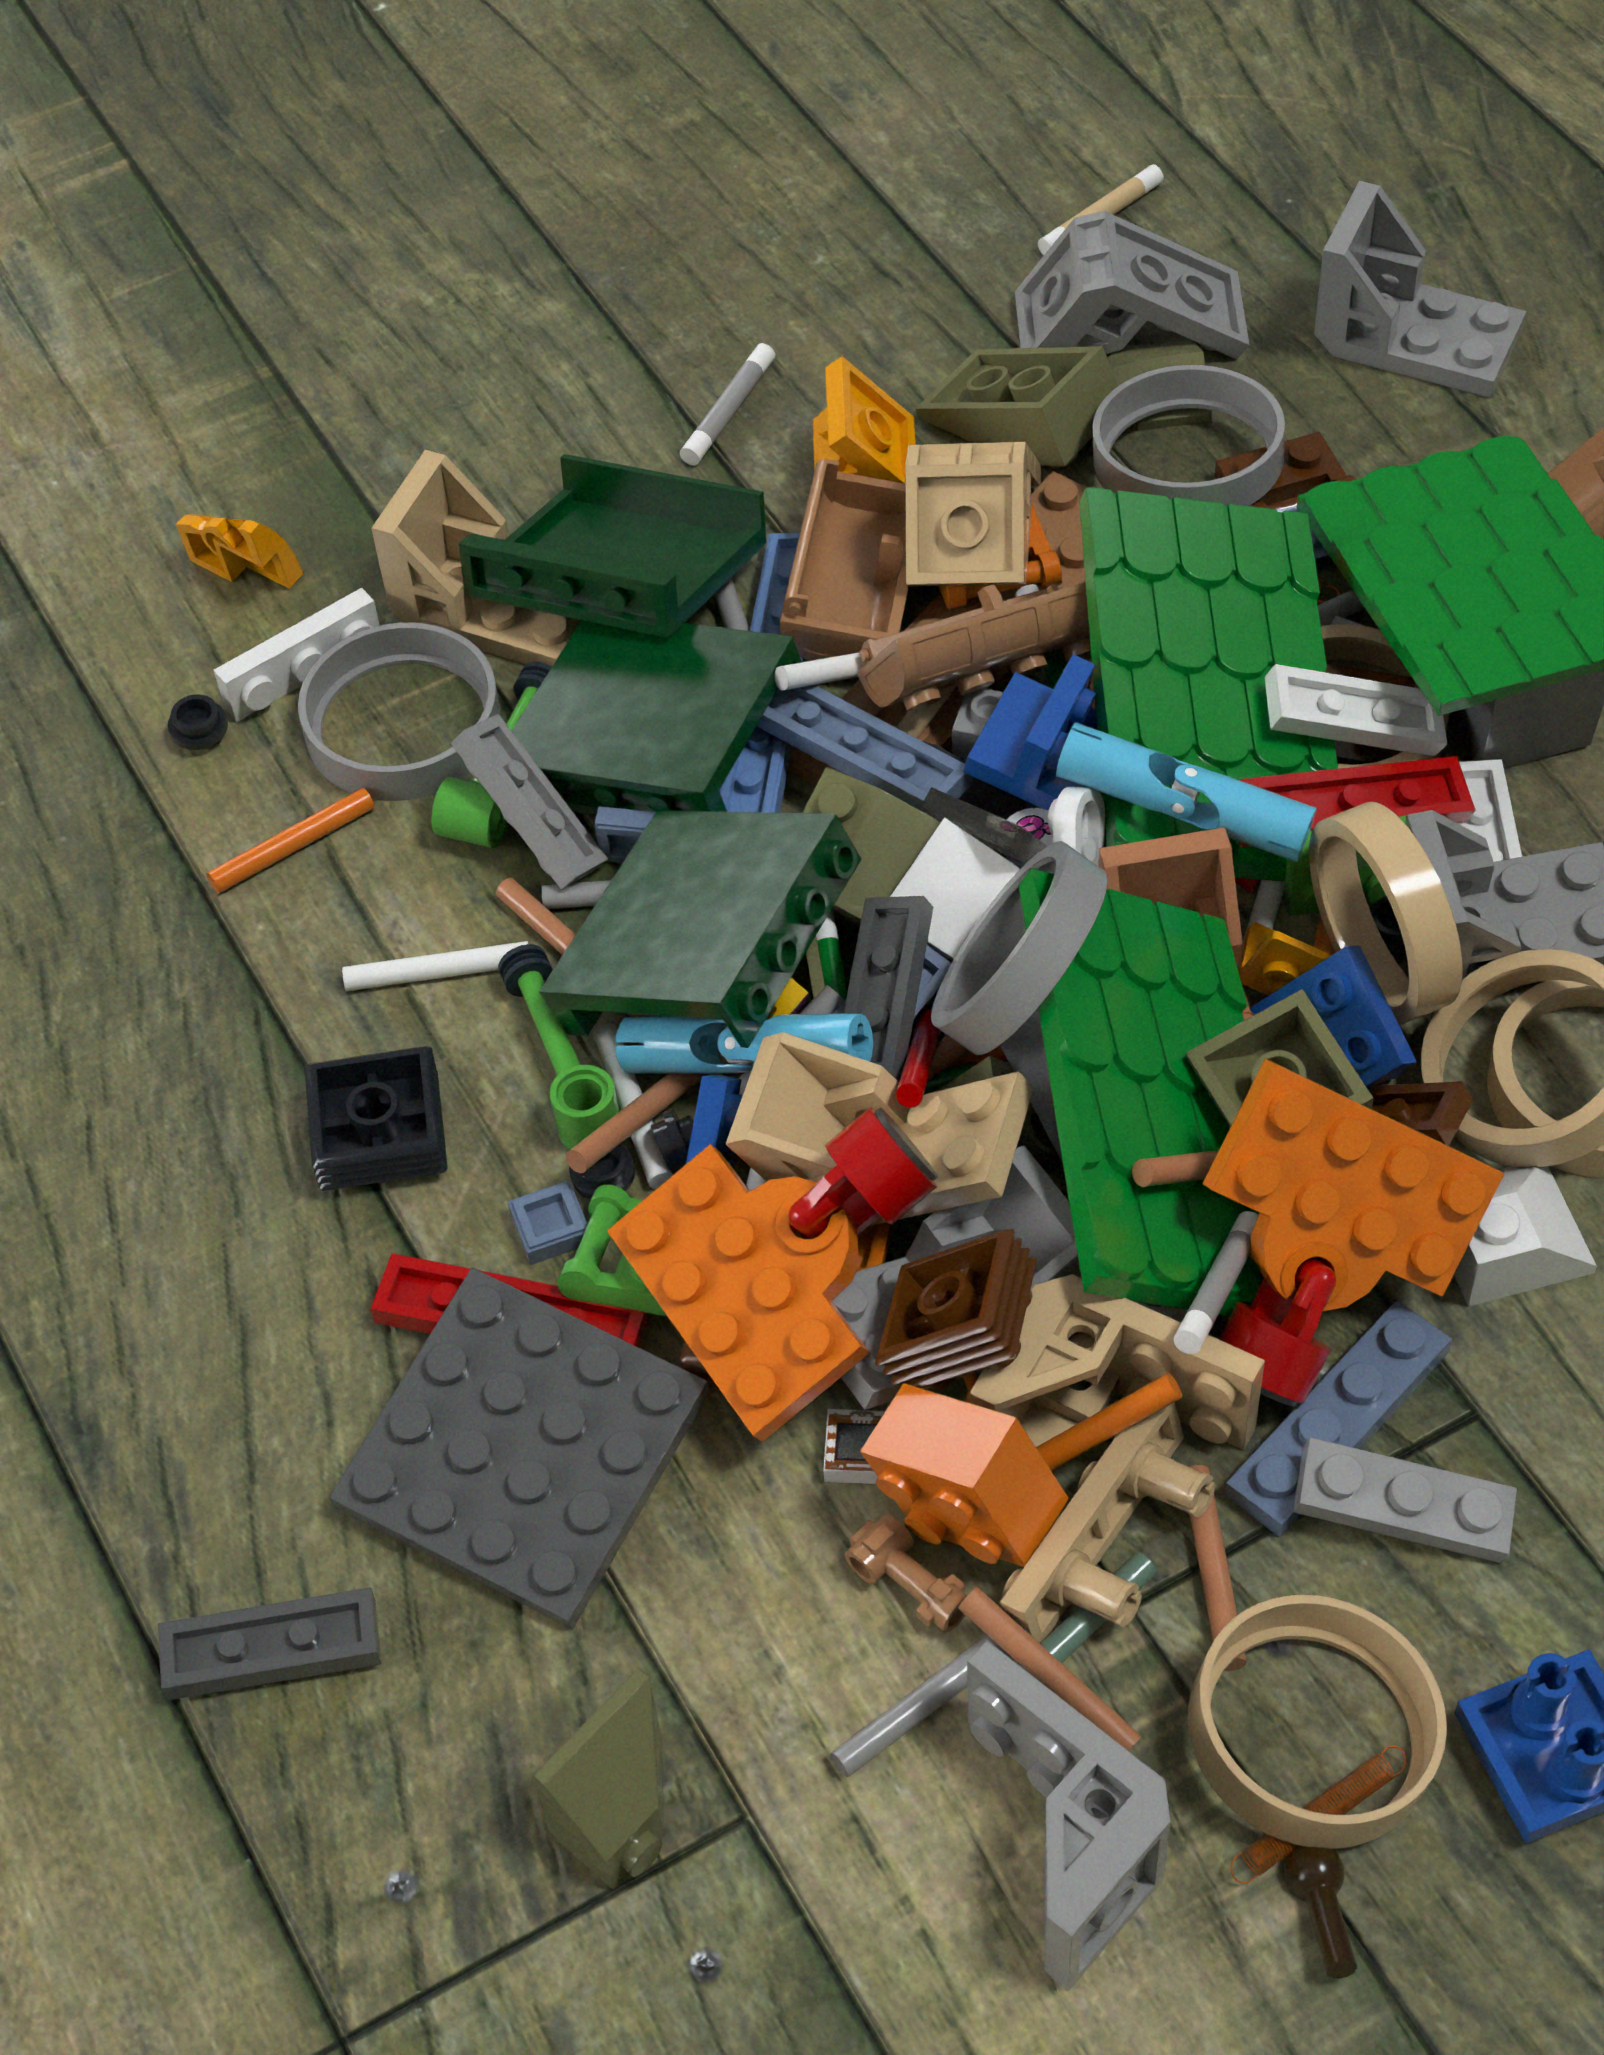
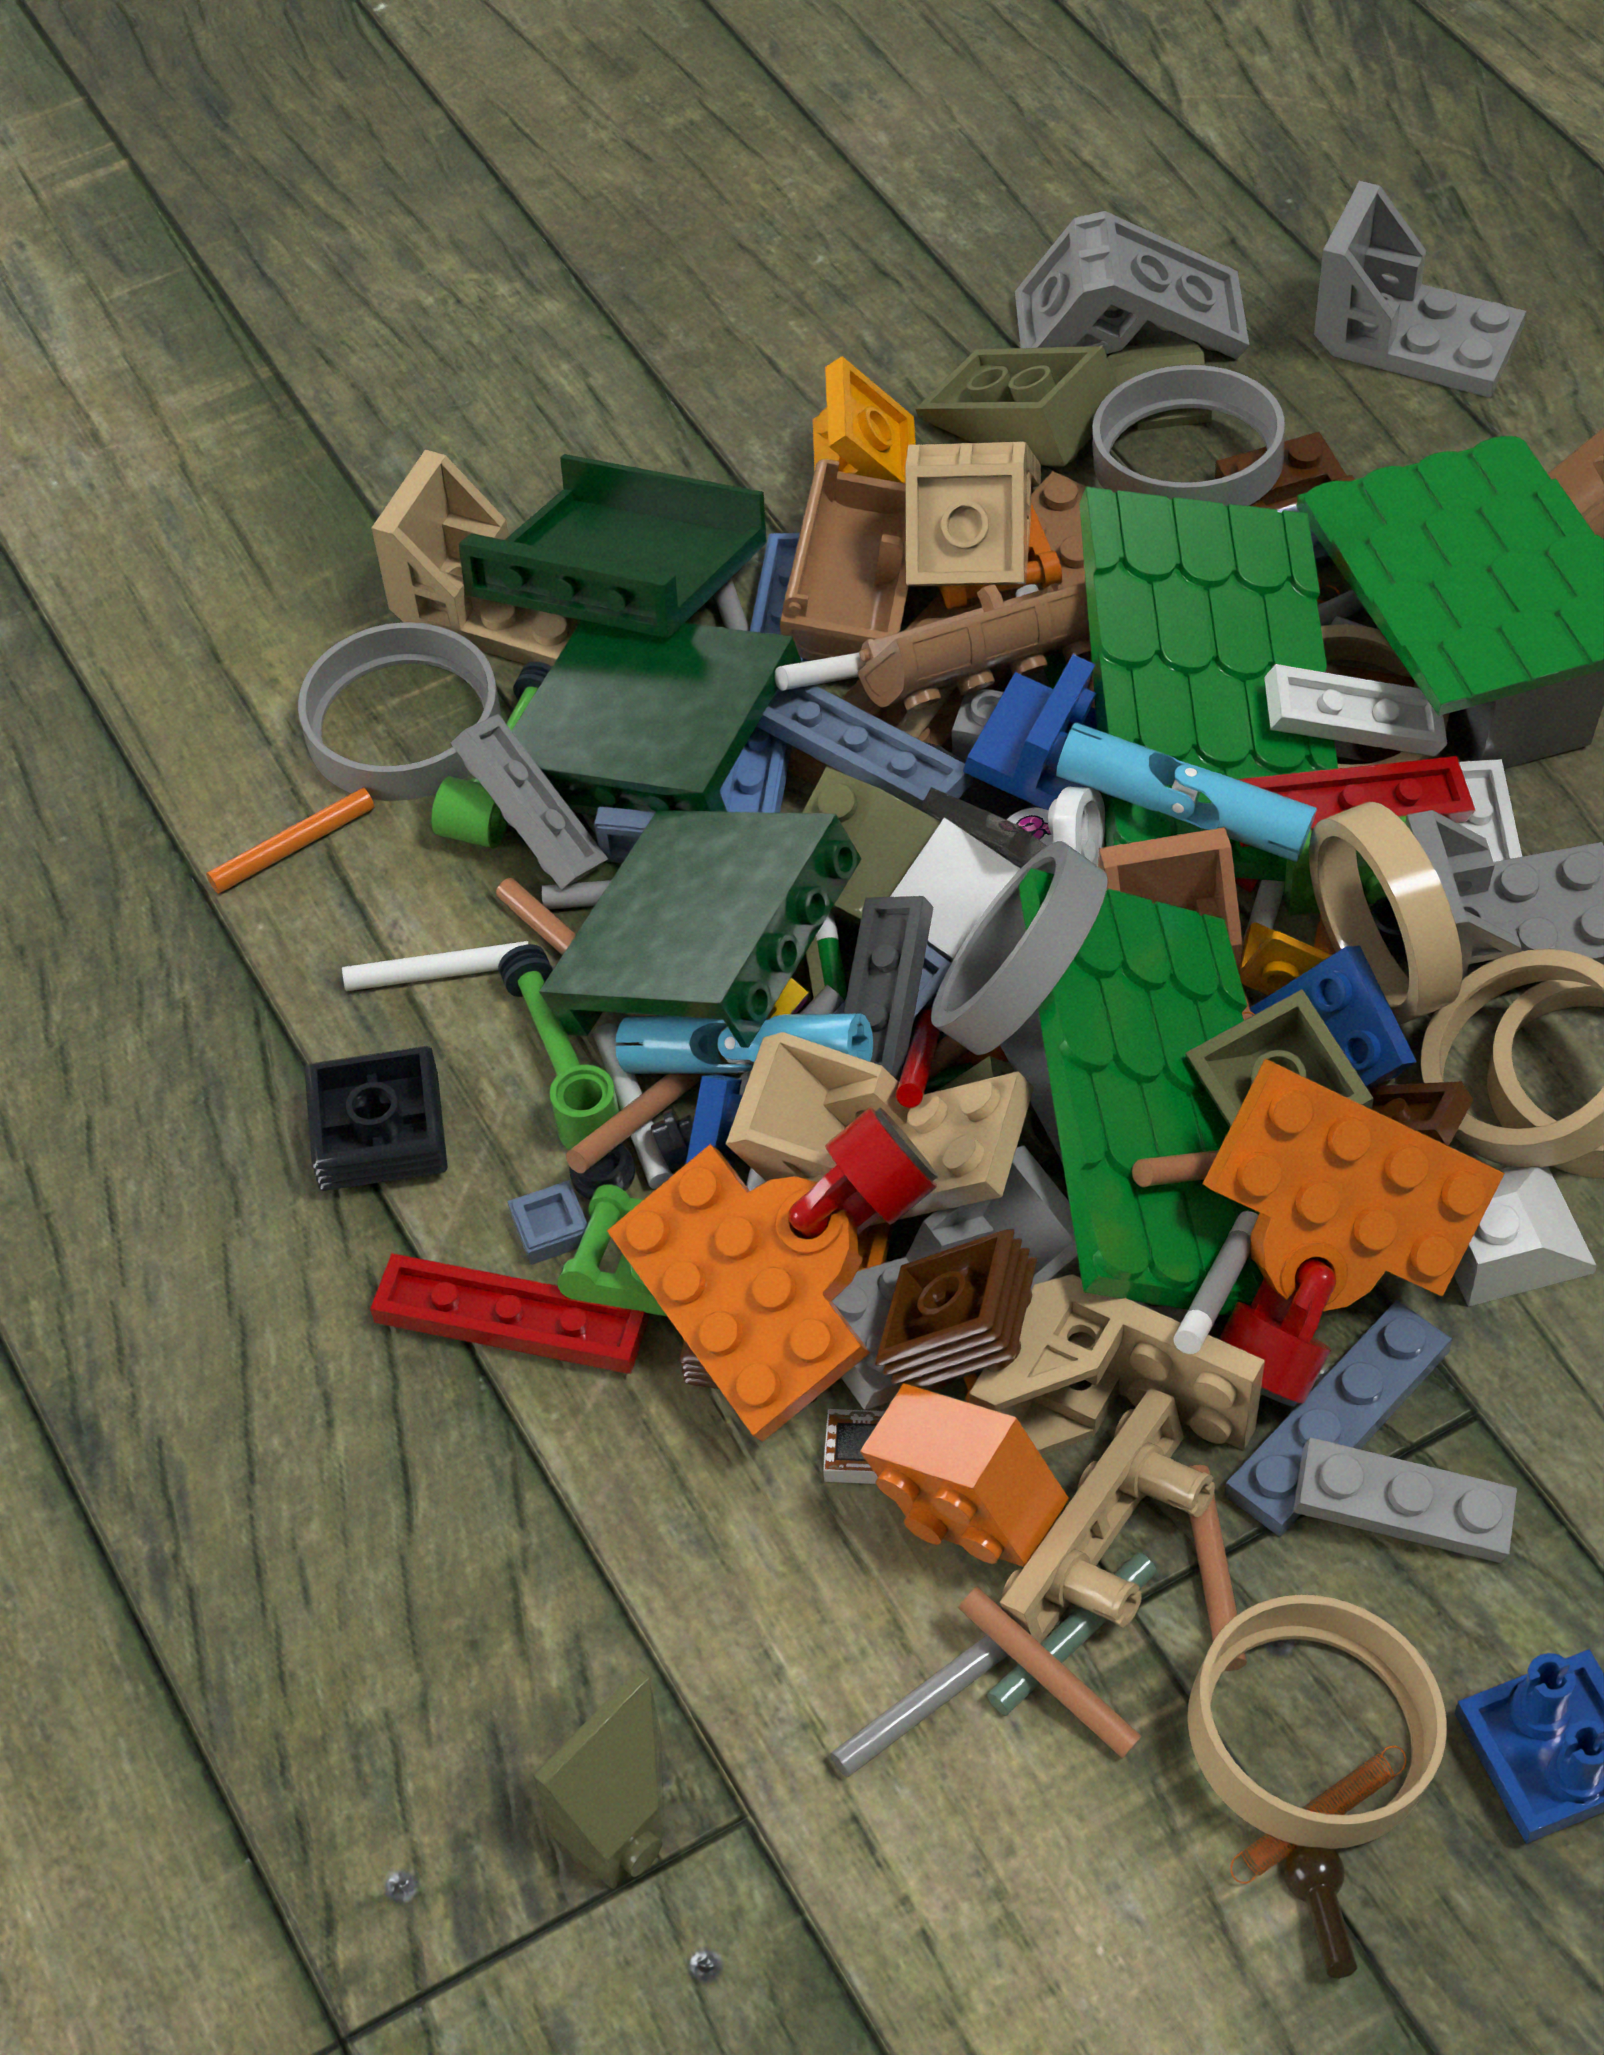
dark grey plate [158,1587,382,1701] -> none
black plate [168,694,228,750] -> none
light orange slope [176,514,303,589] -> none
white plate [213,588,380,723] -> none
dark grey plate [329,1267,710,1630] -> none
light grey bar [680,343,775,466] -> none
medium nougat bar [844,1514,967,1633] -> none
light grey bracket [967,1640,1170,1991] -> none
orange bar [1036,1373,1182,1471] -> none
bar [1038,164,1164,255] -> none

